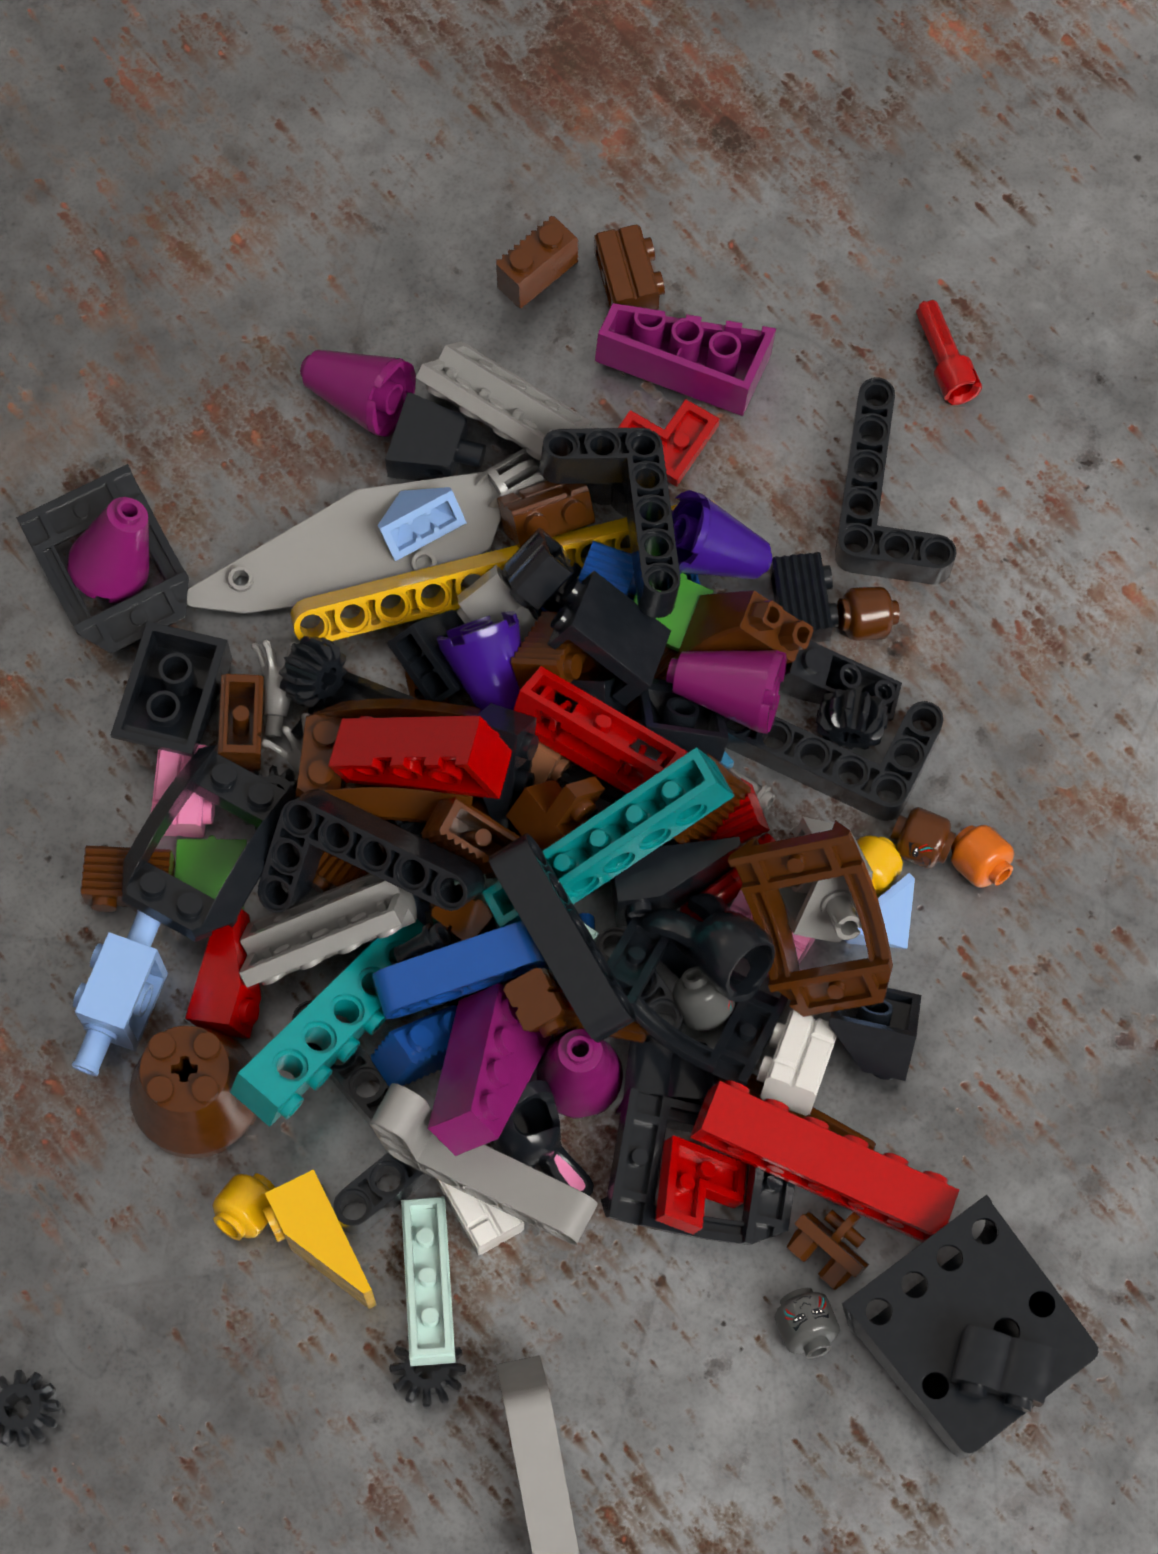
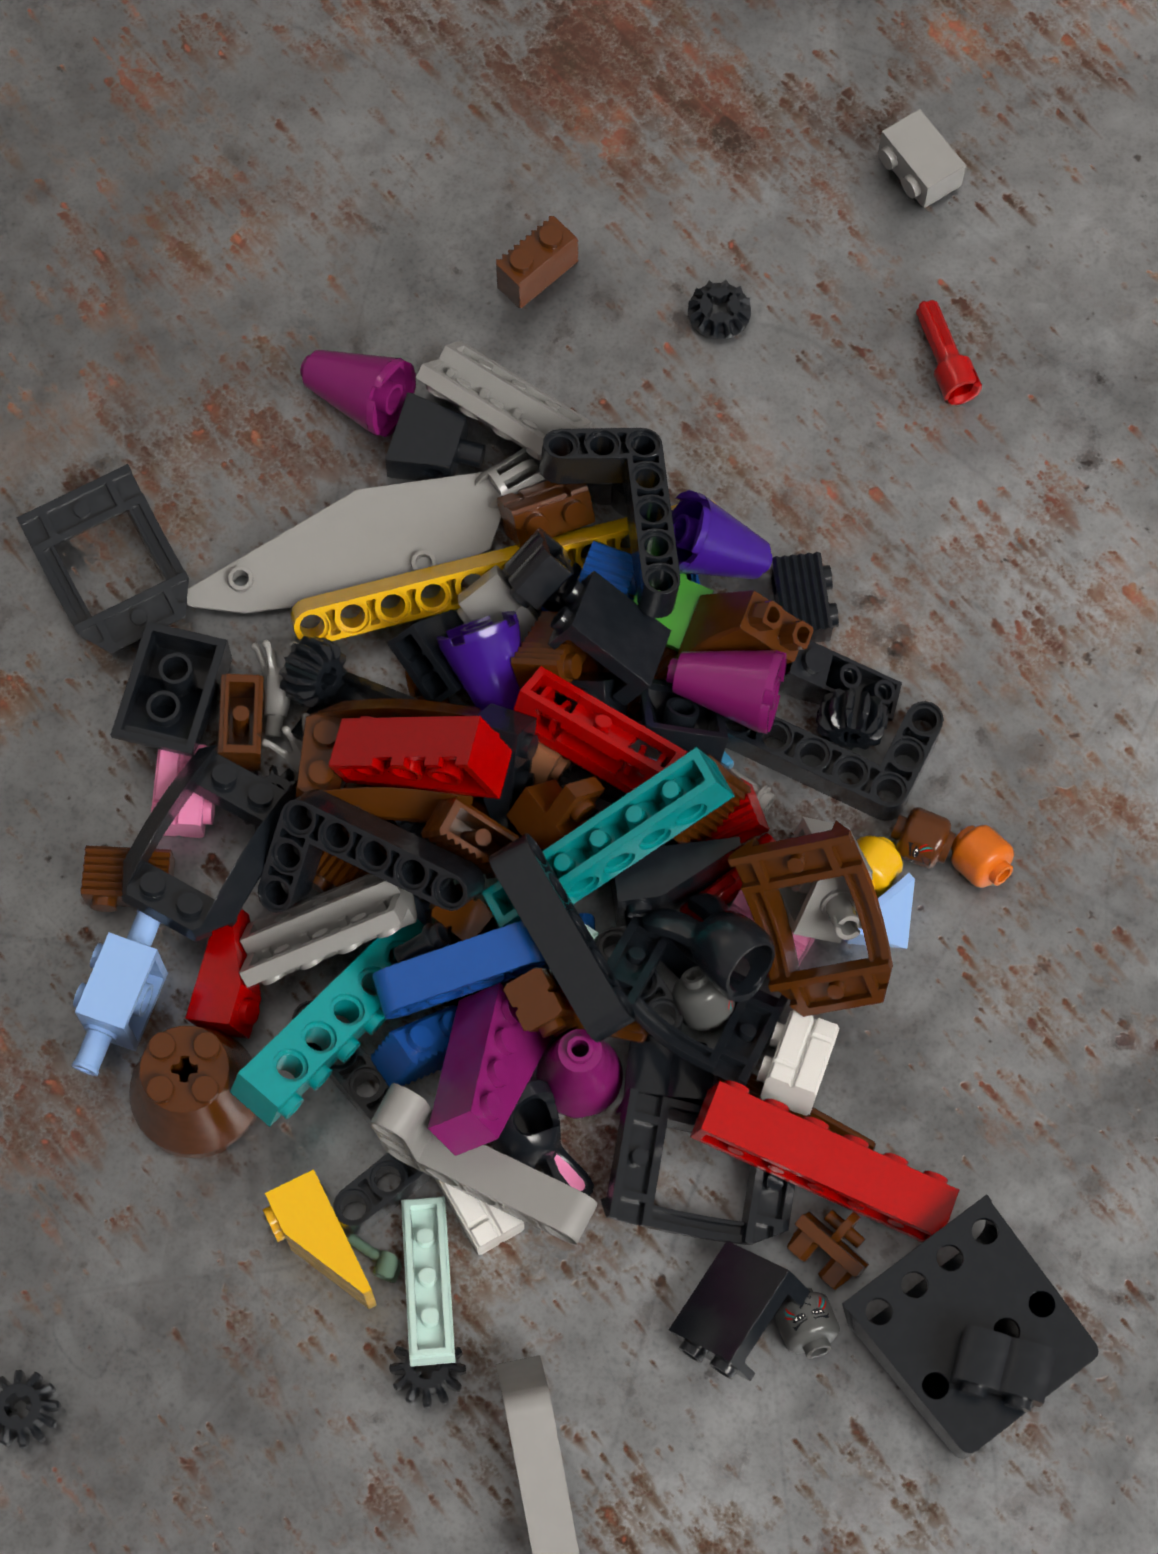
magenta cone [67,497,150,603] -> none
bright green piece [175,835,247,910] -> none
yellow head [212,1173,275,1240] -> none
light blue slope [377,487,467,561] -> none
reddish brown brick [594,224,665,310] -> none
magenta wedge [595,303,777,416] -> none
red plate [618,399,720,487] -> none
red plate [655,1135,747,1235] -> none
black slope [829,988,922,1081] -> none
black beam [835,377,957,585] -> none
reddish brown head [837,587,900,641] -> none
none -> sand green hand [348,1233,402,1283]
none -> black panel [669,1241,811,1381]
none -> black gear [688,279,751,339]
none -> light grey brick [878,109,966,208]

